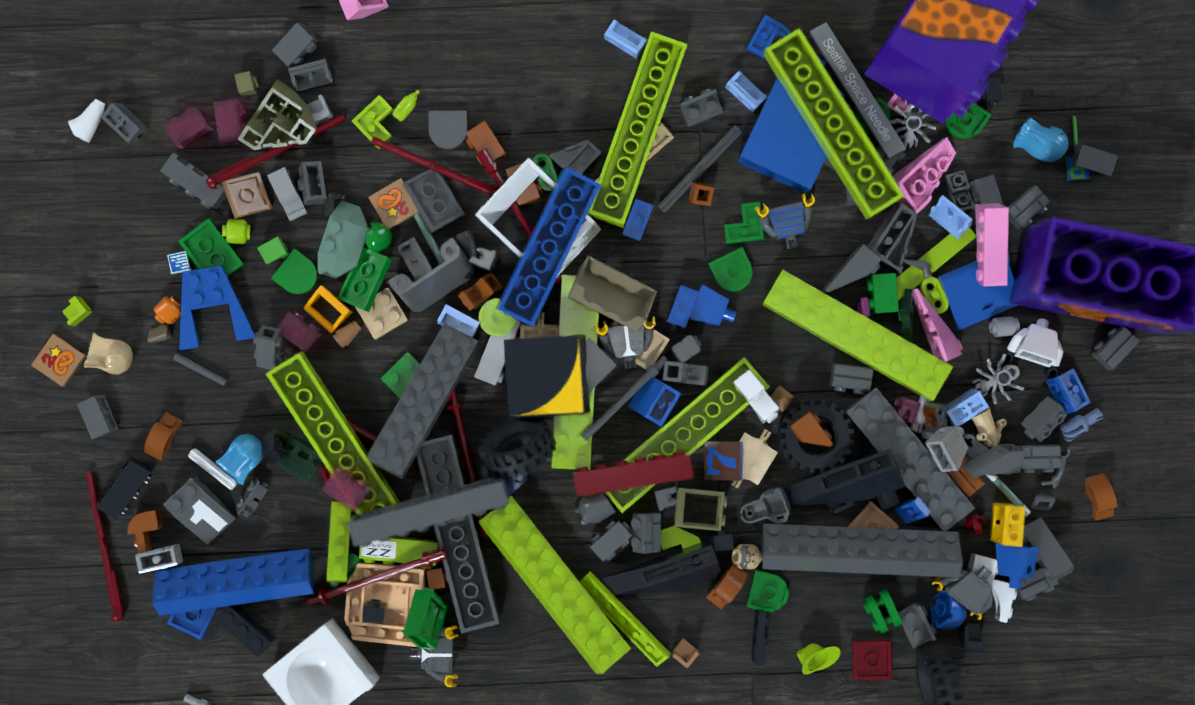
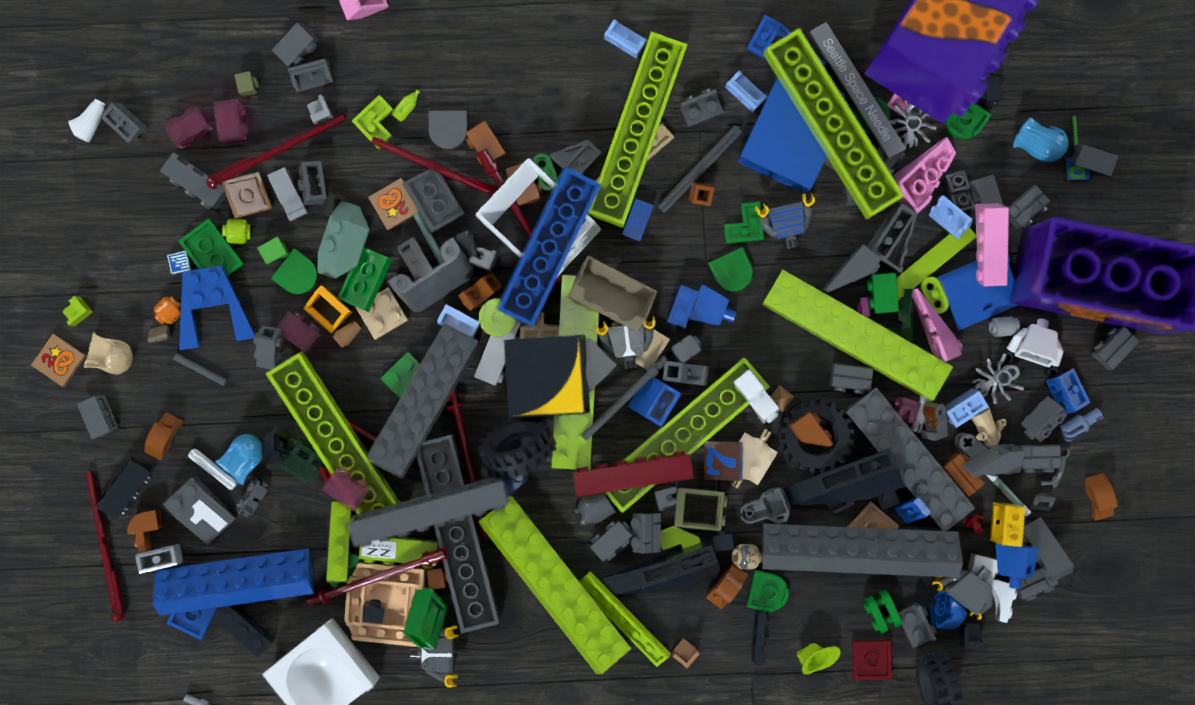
olive brick [238,79,317,150] -> none
green hair [365,222,392,253] -> none
dark grey bar [903,259,932,279] -> none
light grey torso [925,426,967,472] -> none

